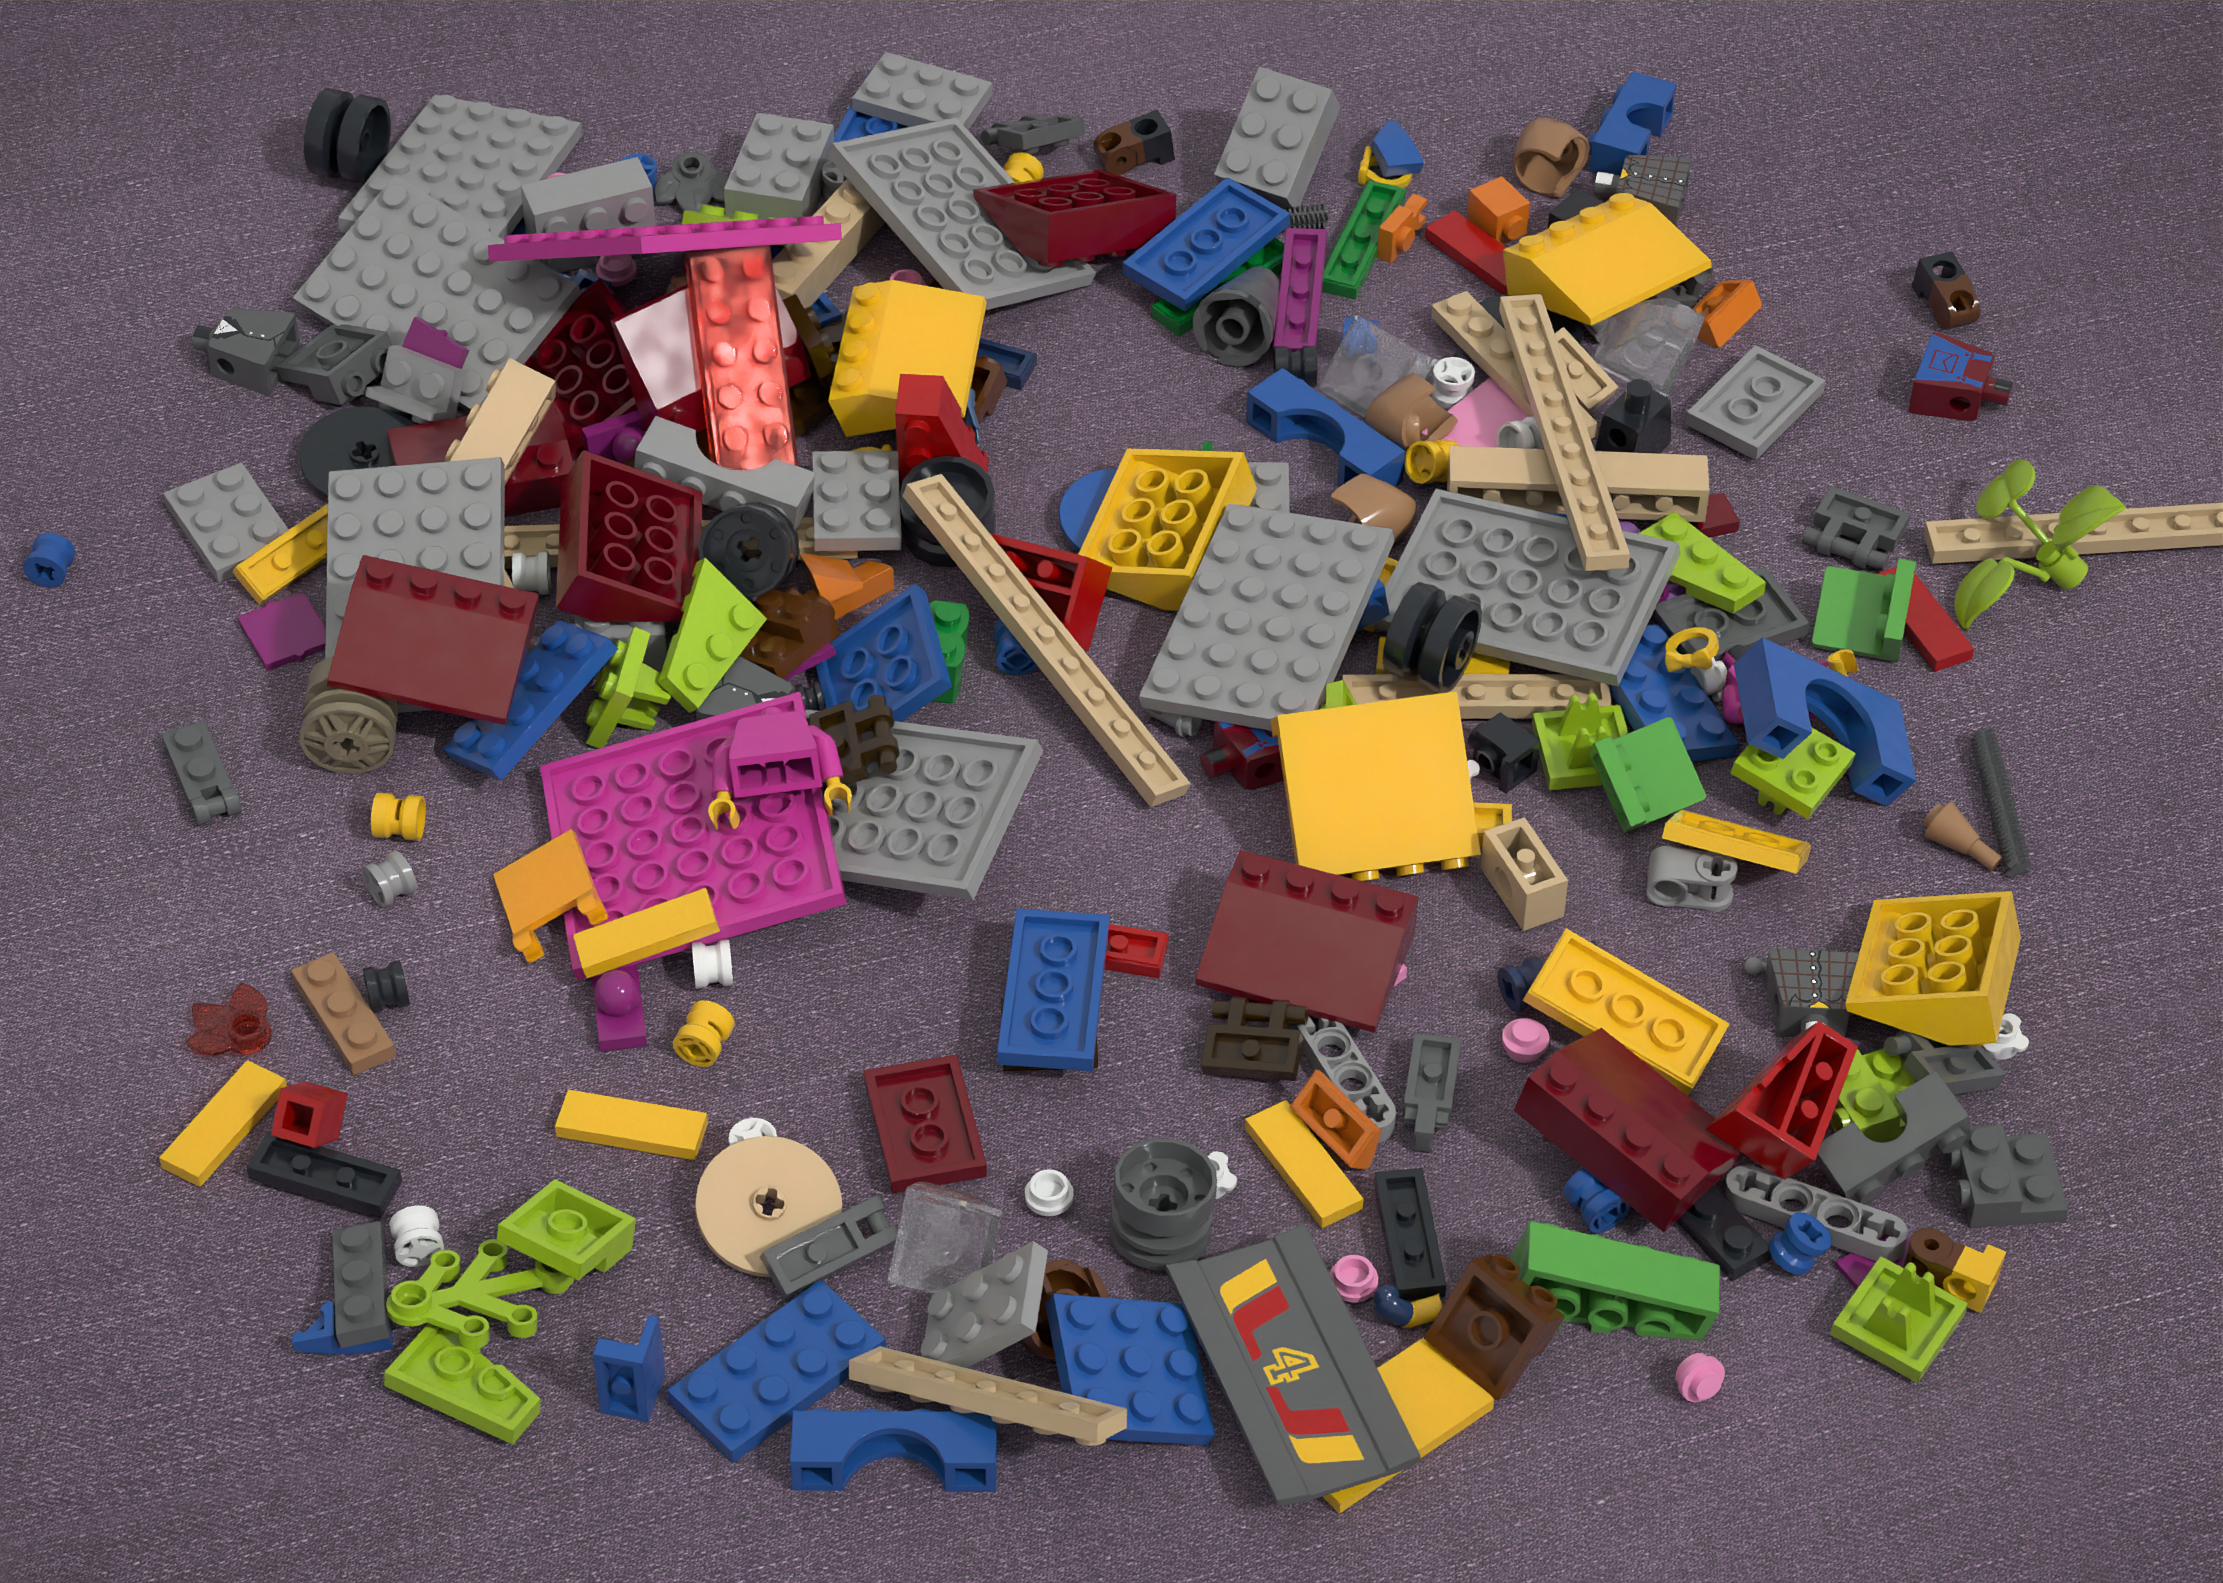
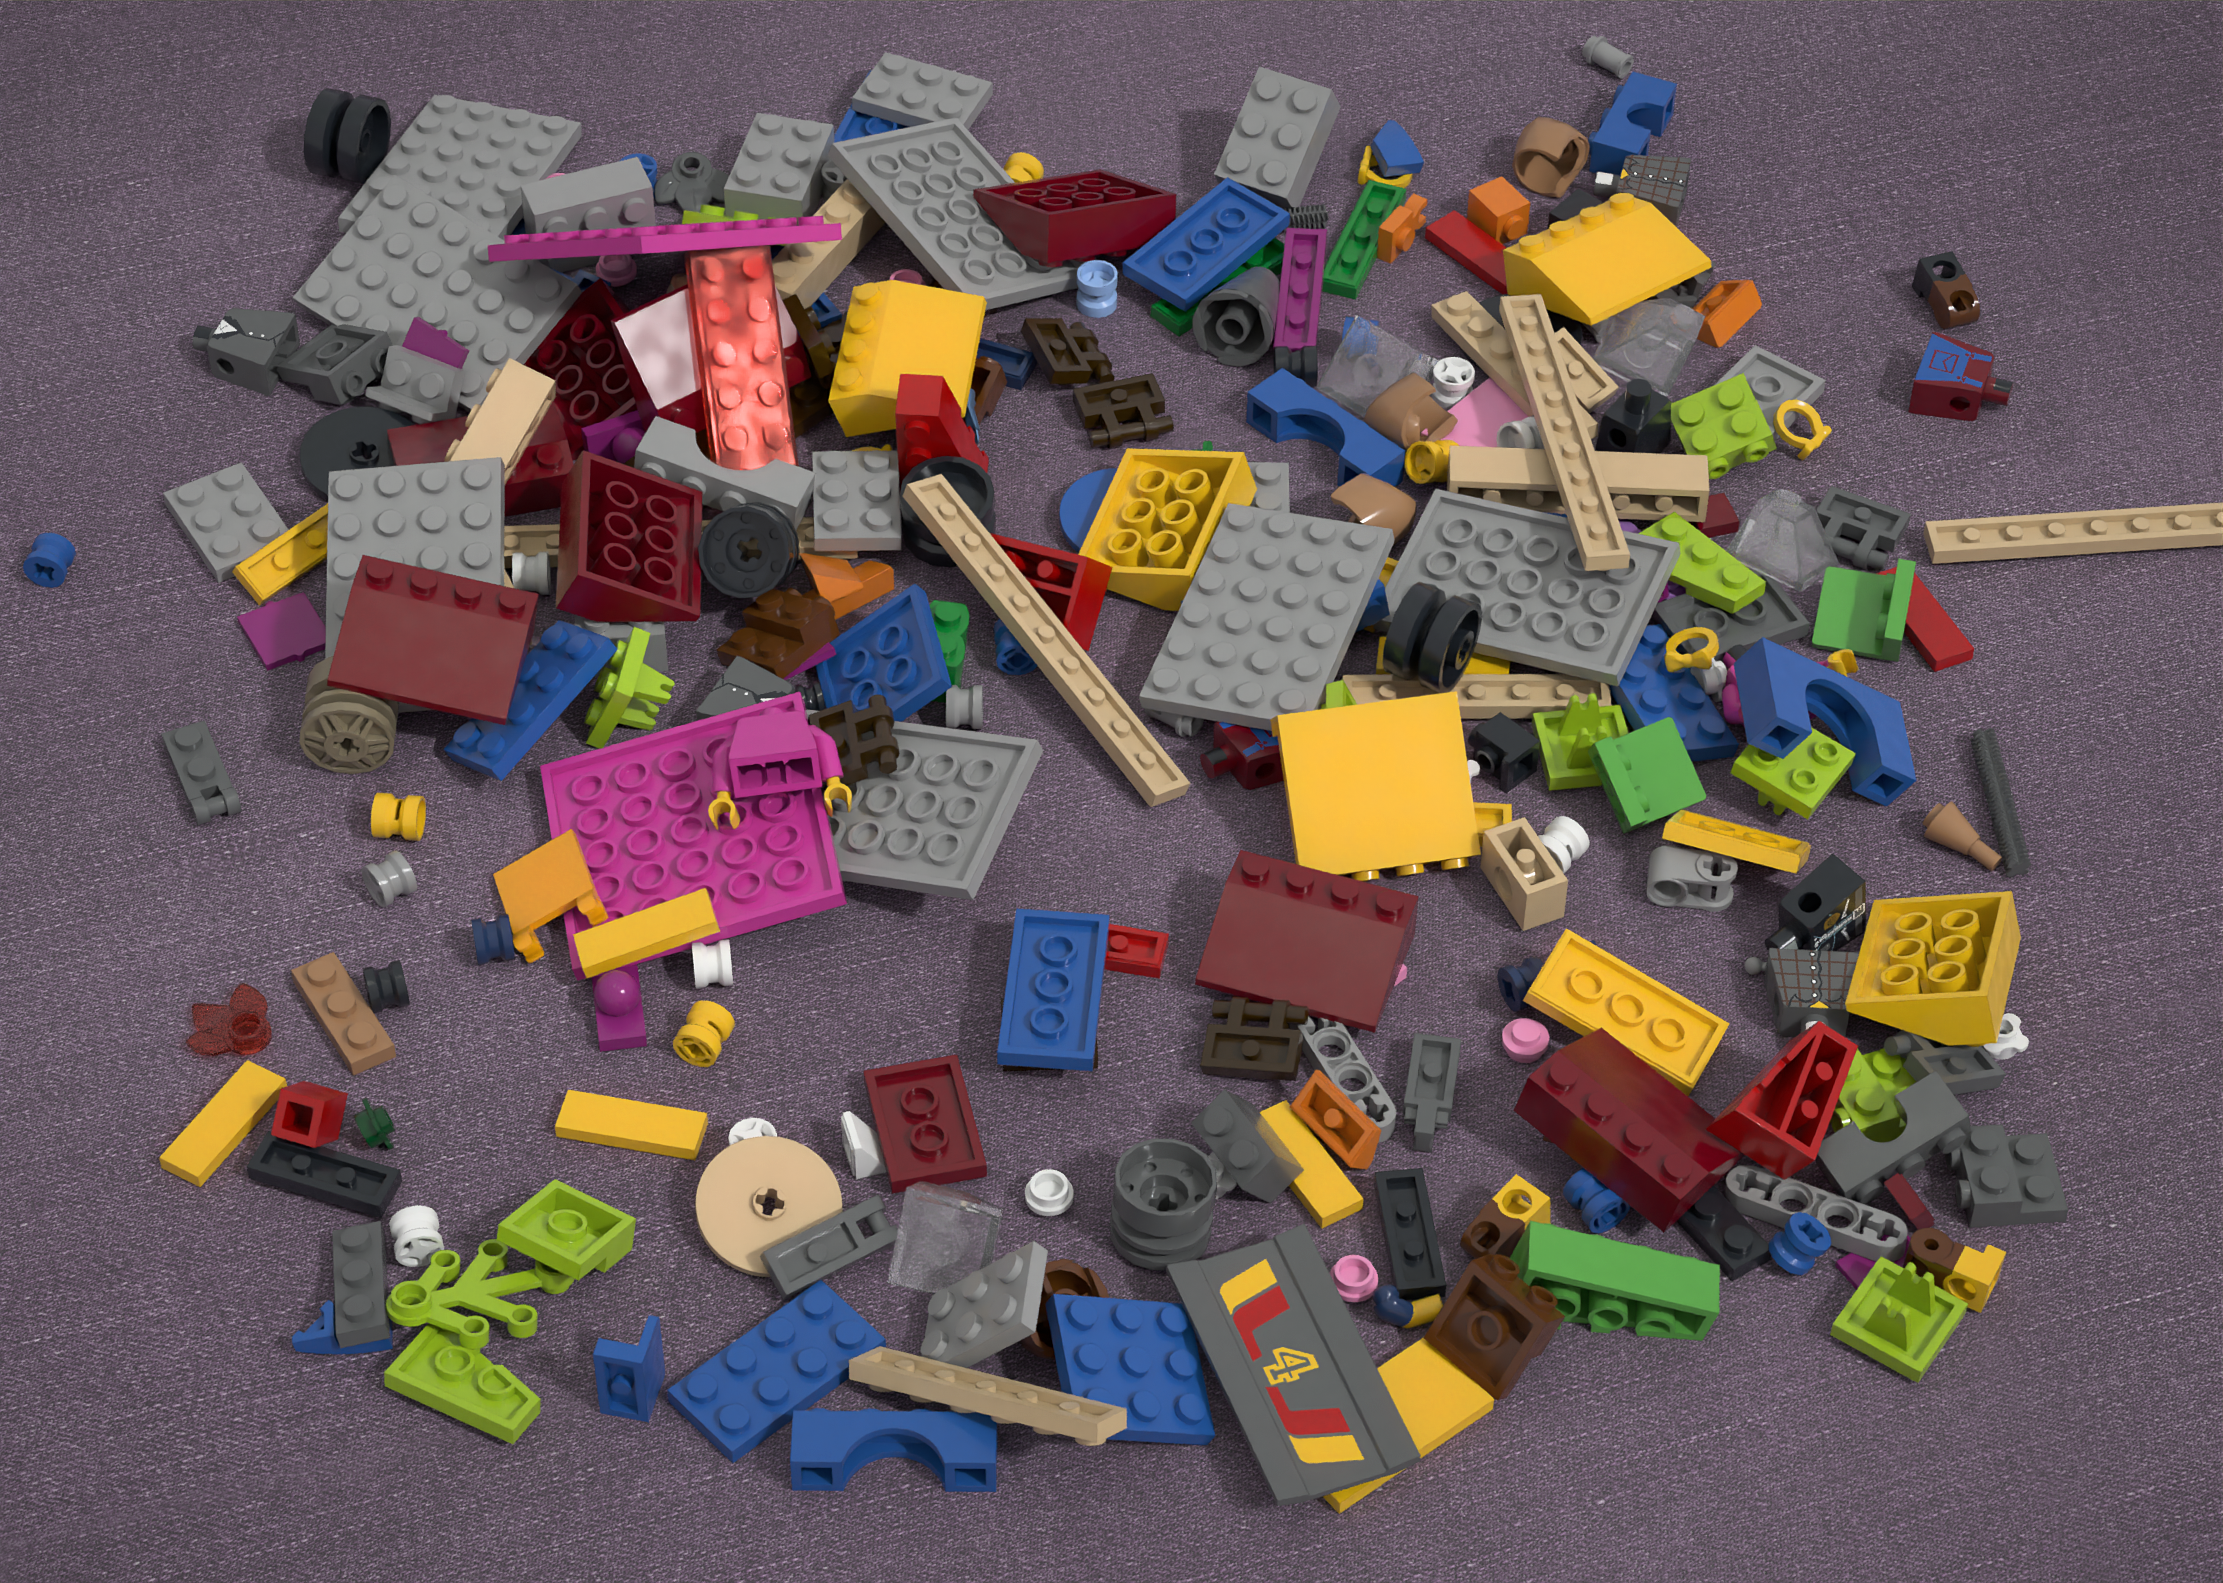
lime wing [658,558,767,713] -> none
dark grey plate [981,114,1085,154] -> none
leg [1093,109,1175,175] -> none
bright pink plate [1676,1353,1725,1402] -> none
lime plant [1954,459,2127,631] -> none
none -> dark green plate [354,1097,396,1150]
none -> dark blue wheel [471,914,515,965]
none -> white slope [841,1111,886,1179]
none -> light grey wheel [946,685,983,729]
none -> dark brown plate [1020,318,1115,385]
none -> dark brown plate [1073,373,1174,449]
none -> light blue wheel [1076,260,1118,318]
none -> dark grey brick [1191,1089,1304,1203]
none -> leg [1460,1174,1551,1259]
none -> white wheel [1538,816,1590,874]
none -> light grey pin [1582,36,1634,79]
none -> lime plate [1671,373,1777,479]
none -> clear slope [1726,489,1839,592]
none -> black torso [1765,854,1866,951]
none -> yellow piece [1773,399,1832,461]
none -> dark red tile [1884,1173,1935,1230]

